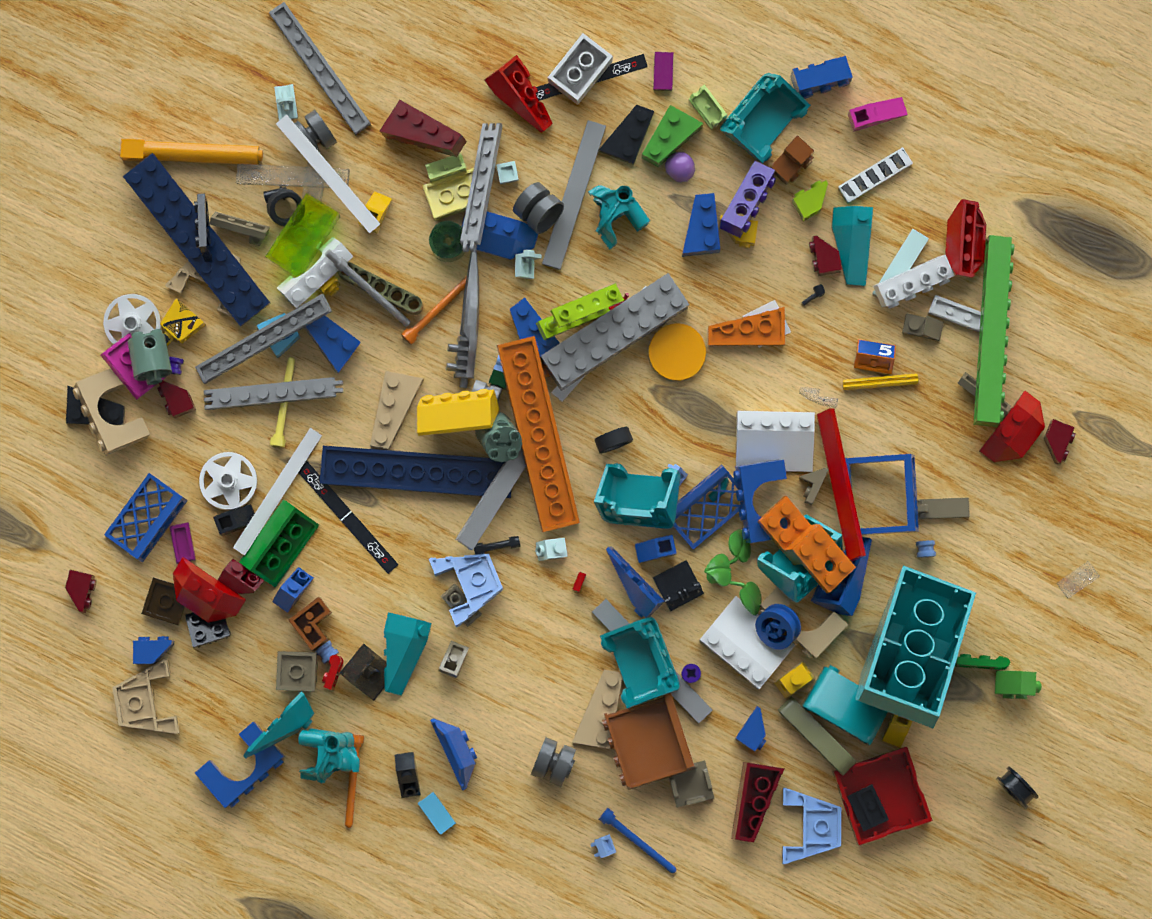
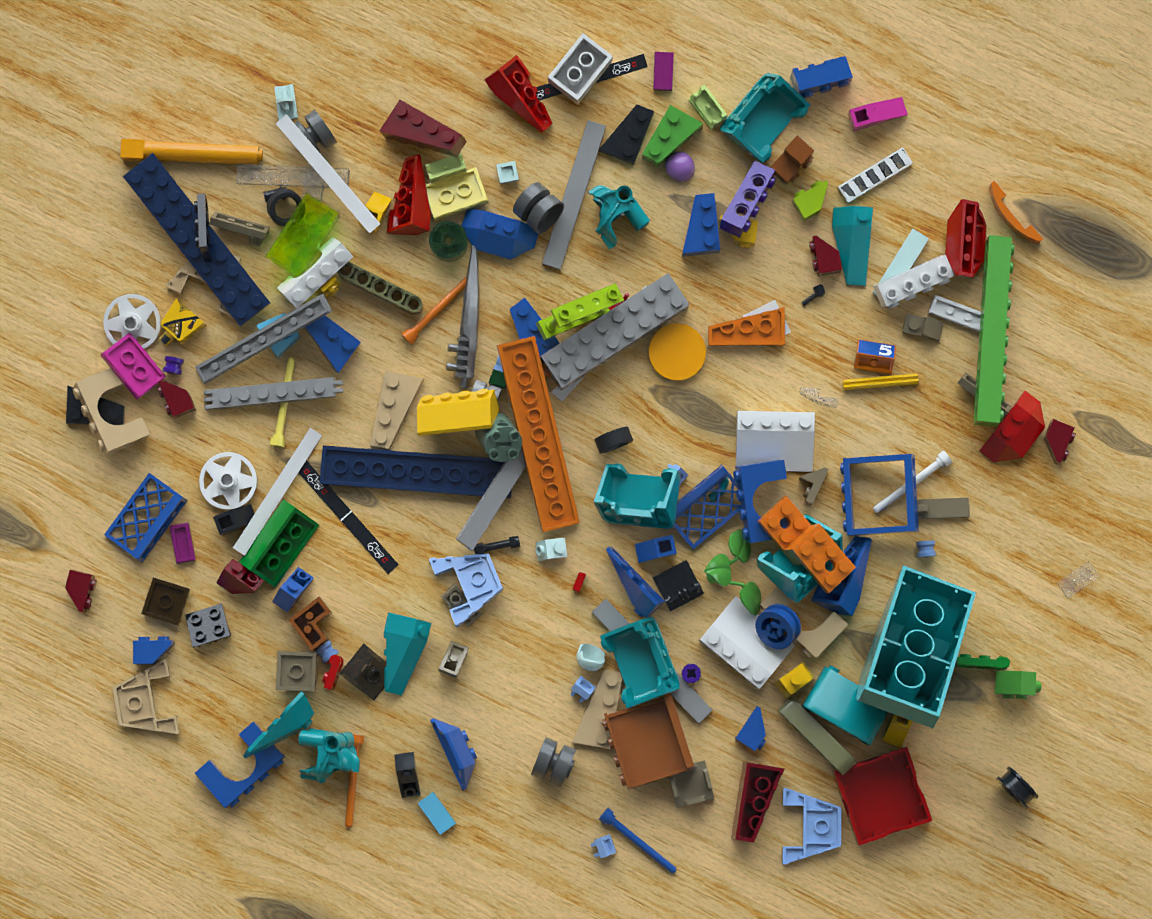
sand green cylinder [127,329,172,385] -> none
red wedge [173,557,246,622] -> none
light grey tile [269,2,371,135] -> none
light grey bar [325,249,410,327] -> none
light grey hinge [460,123,502,252] -> none
light aqua bracket [515,250,542,279] -> none
red tile [817,408,866,561] -> none
black plate [847,784,889,832] -> none
none -> red wedge [387,154,431,236]
none -> light blue tile [571,676,596,703]
none -> light aqua hair [576,644,605,671]
none -> white piece [873,450,953,513]
none -> orange slope [989,181,1043,245]

